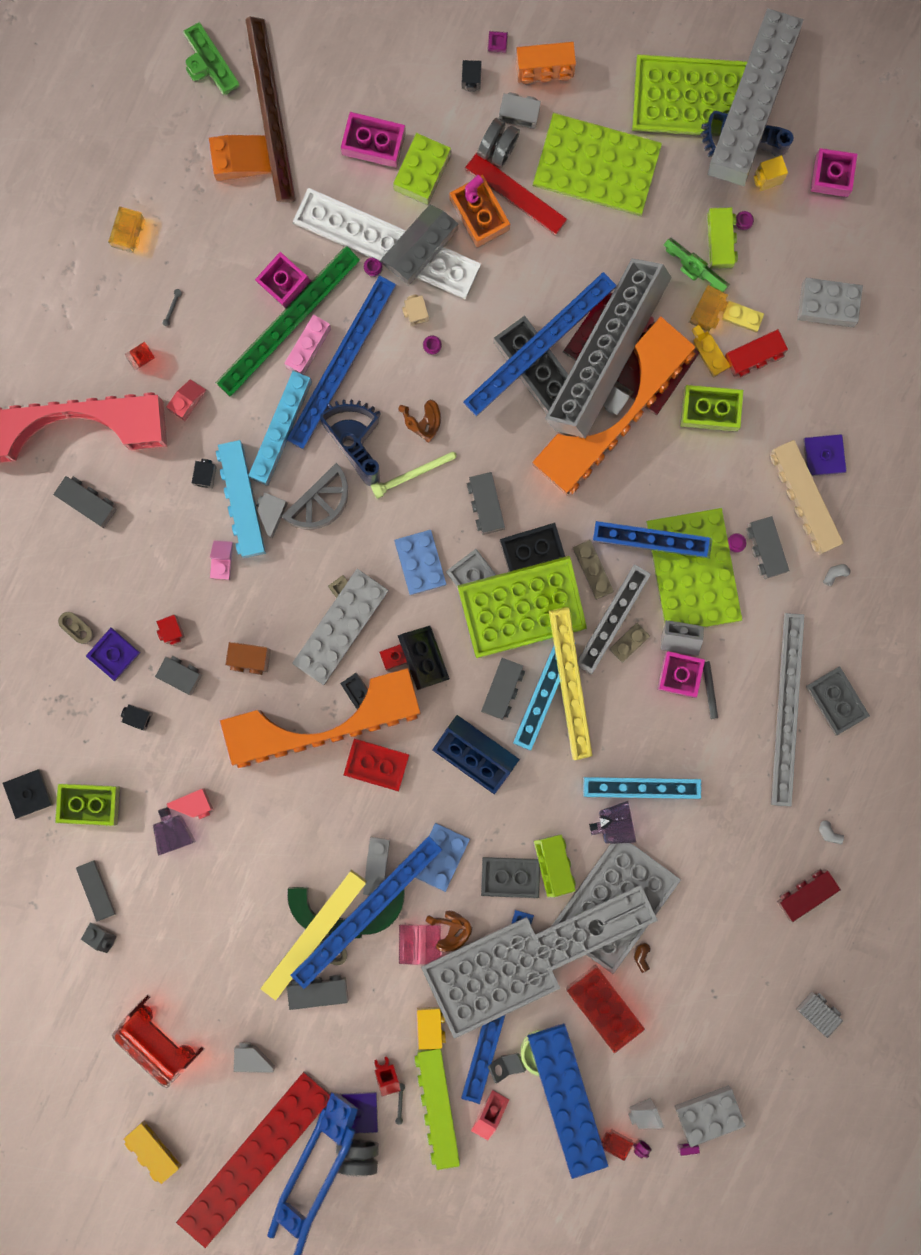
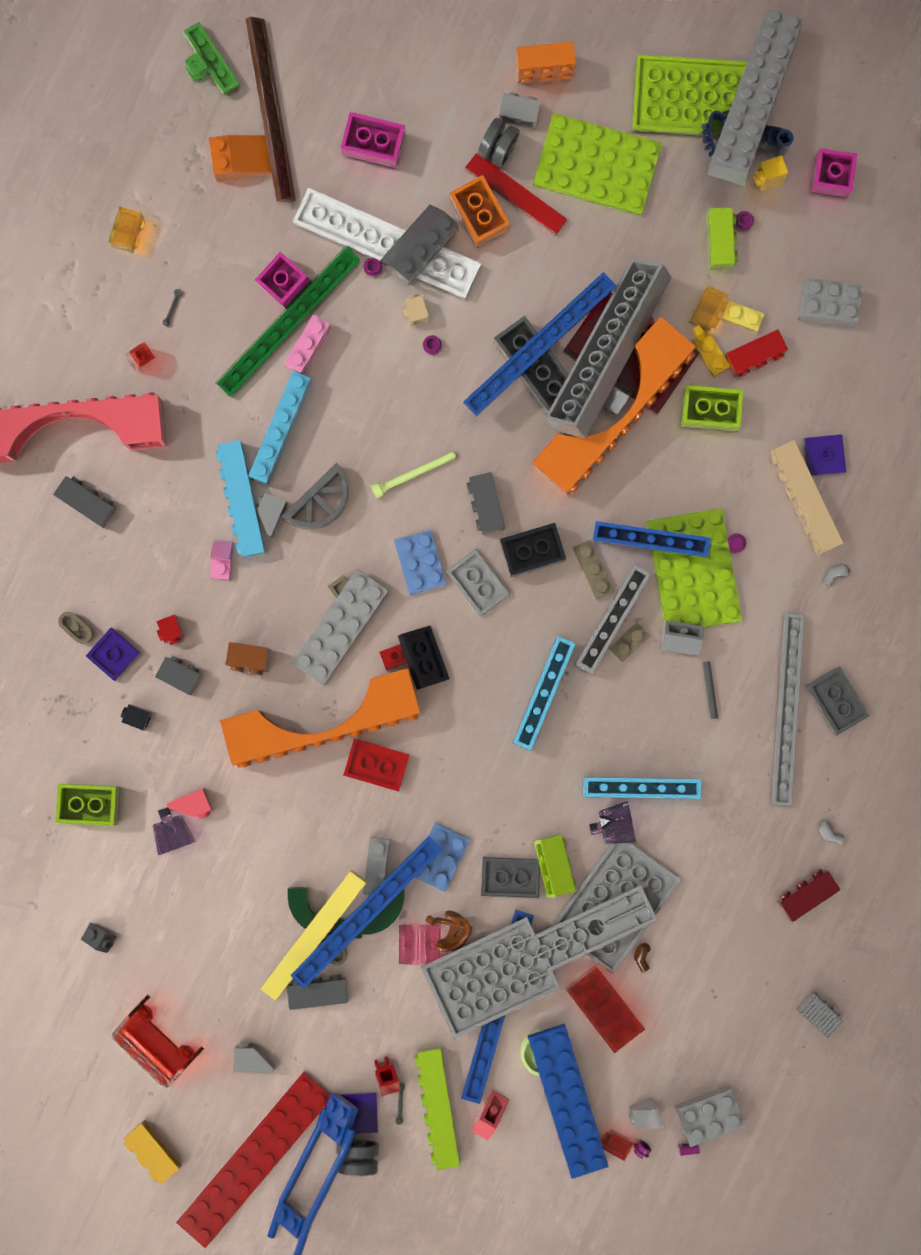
black plate [2,769,53,819] -> none
dark grey tile [76,860,116,922] -> none
coral slope [166,379,206,421] -> none
black brick [192,459,217,489] -> none
blue plate [286,275,396,450] -> none
dark blue arm [320,399,381,486] -> none
black plate [340,673,368,710] -> none
lime brick [393,133,451,205] -> none
dark orange helmet [398,400,441,443] -> none
yellow brick [417,1007,446,1050] -> none
dark blue slope [432,715,520,795] -> none
lime plate [457,556,587,658] -> none
black brick [462,60,481,92] -> none
dark pink arm [465,175,484,203] -> none
dark grey brick [481,658,525,720] -> none
magenta tile [488,31,508,53] -> none
dark grey bracket [488,1053,526,1083] -> none
light yellow tile [549,607,593,761] -> none
dark pink brick [657,651,705,698] -> none
bright green plate [664,237,730,293] -> none
dark grey brick [746,516,789,579] -> none

